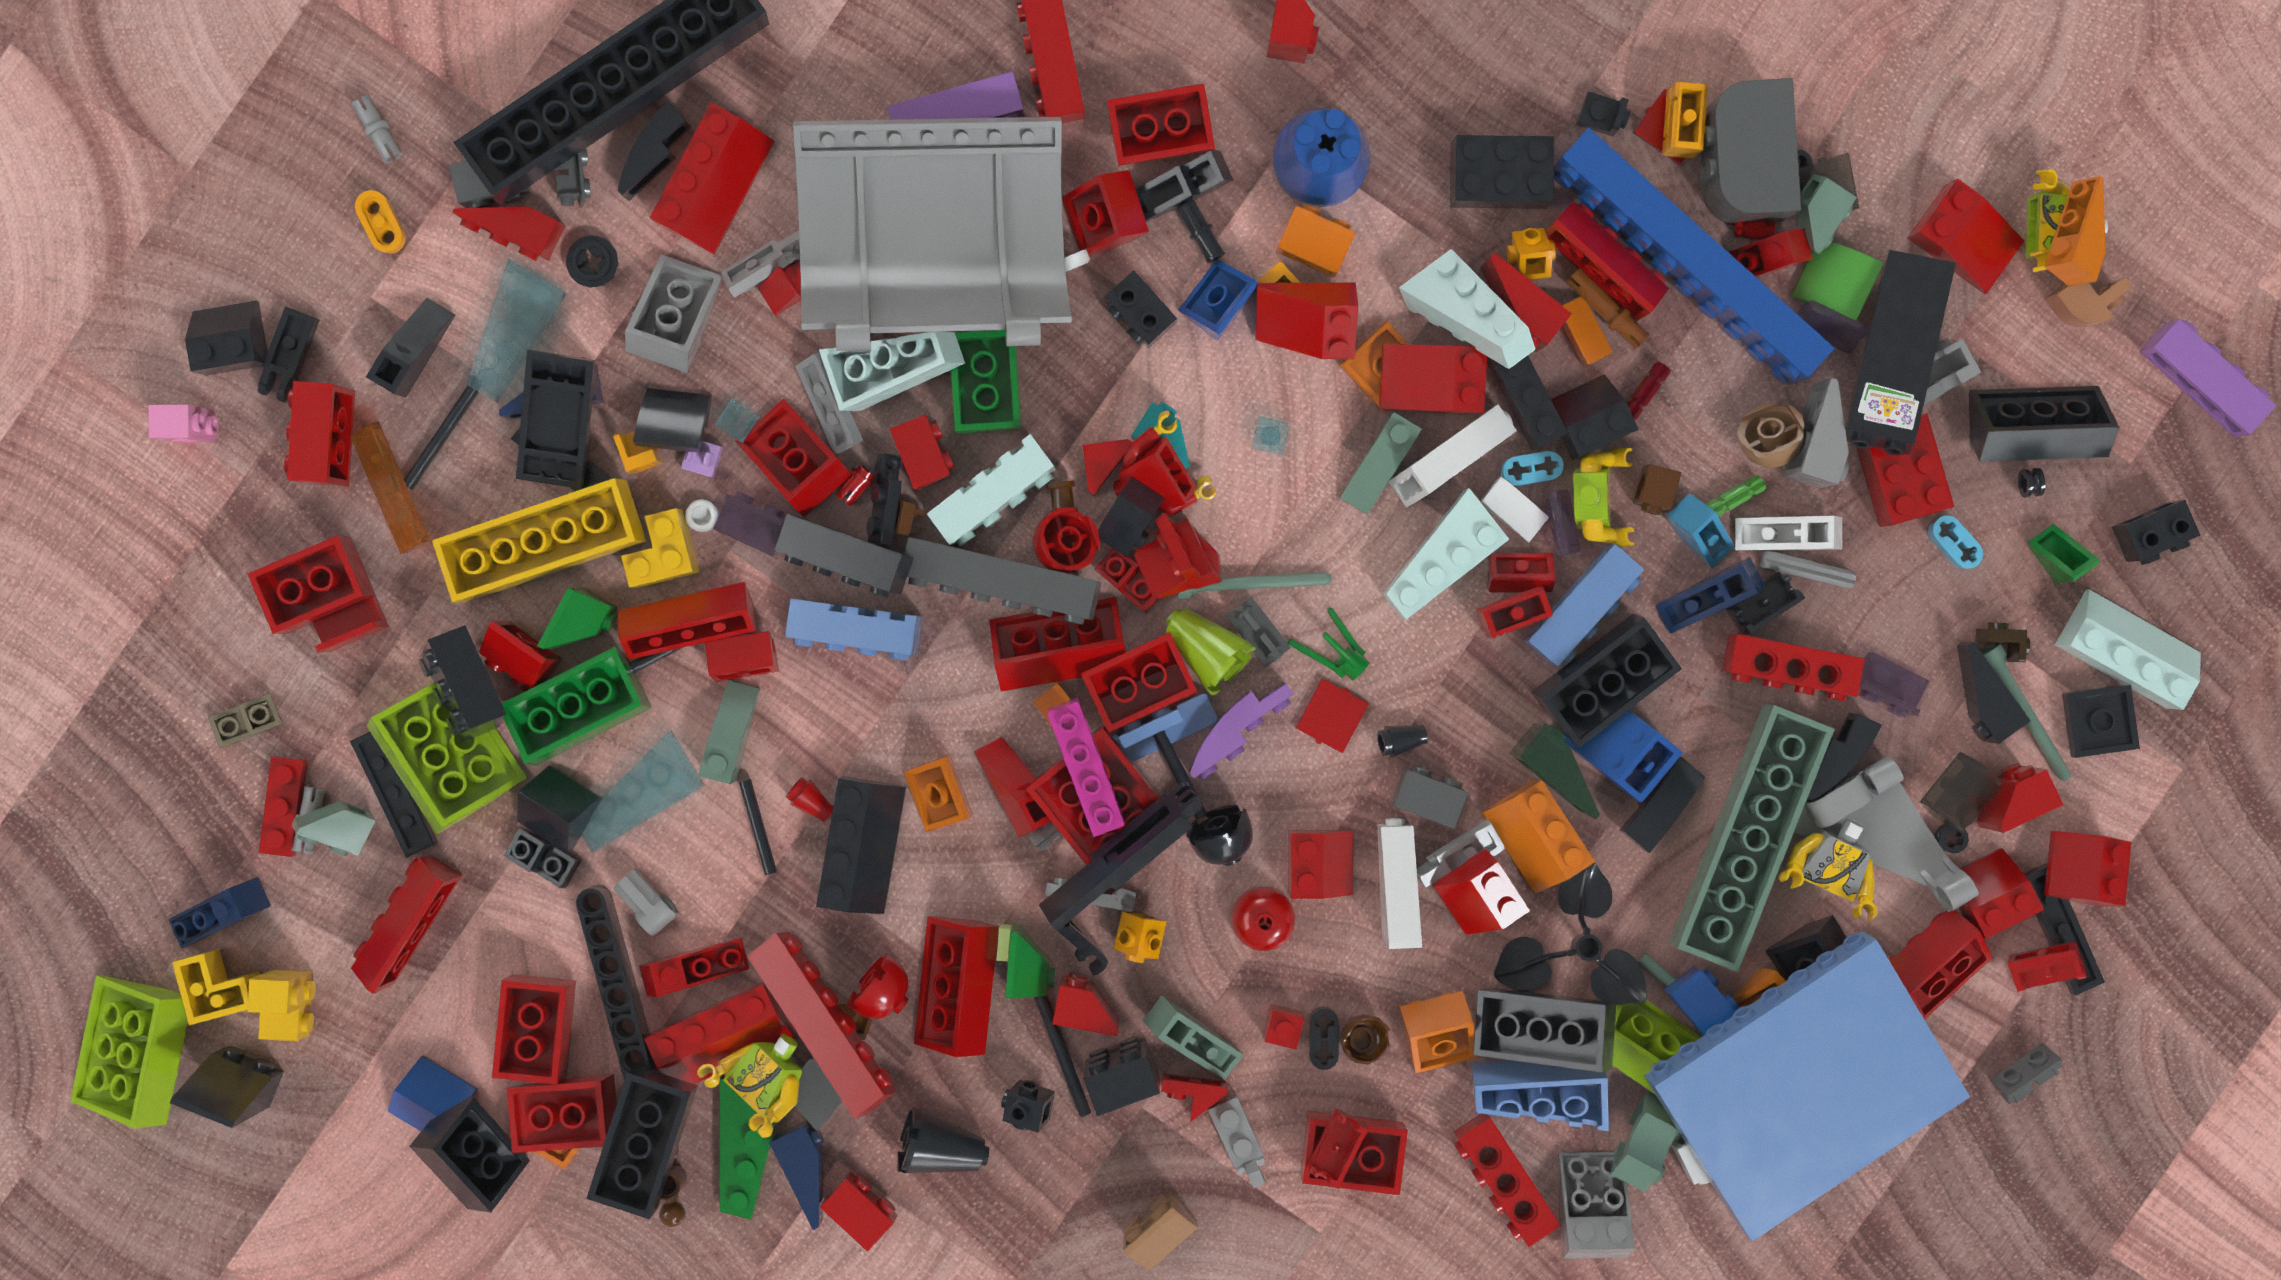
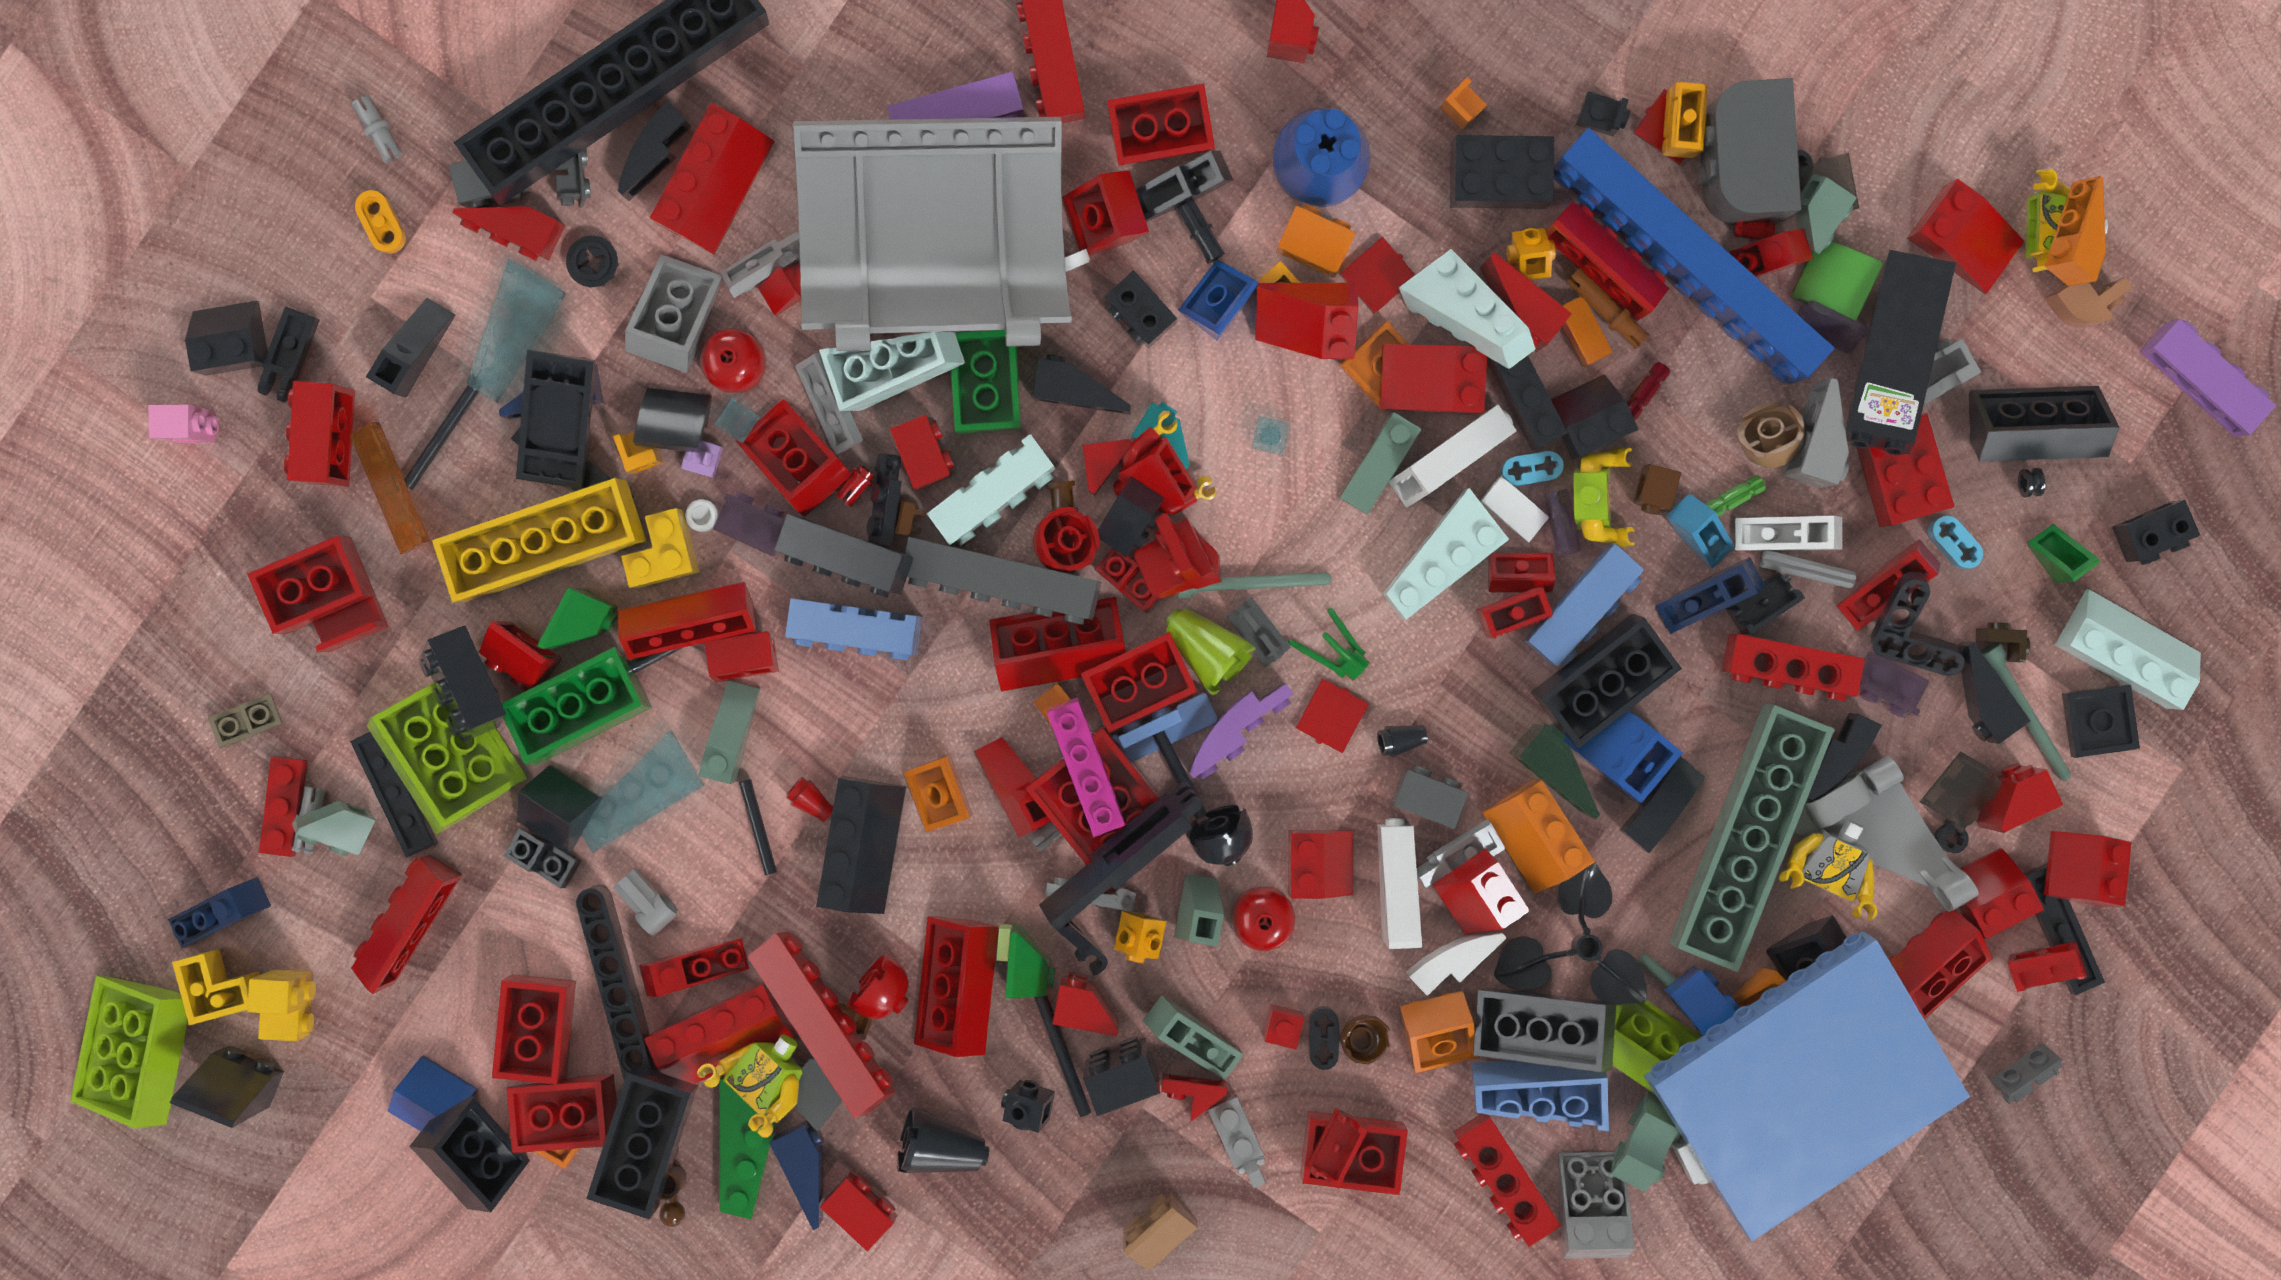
none -> red cylinder [700,328,766,394]
none -> black slope [1033,354,1131,415]
none -> sand green slope [1174,873,1224,947]
none -> red piece [1339,237,1415,314]
none -> white slope [1406,930,1507,996]
none -> orange panel [1440,77,1487,131]
none -> red slope [1837,539,1941,631]
none -> black beam [1870,571,1965,676]

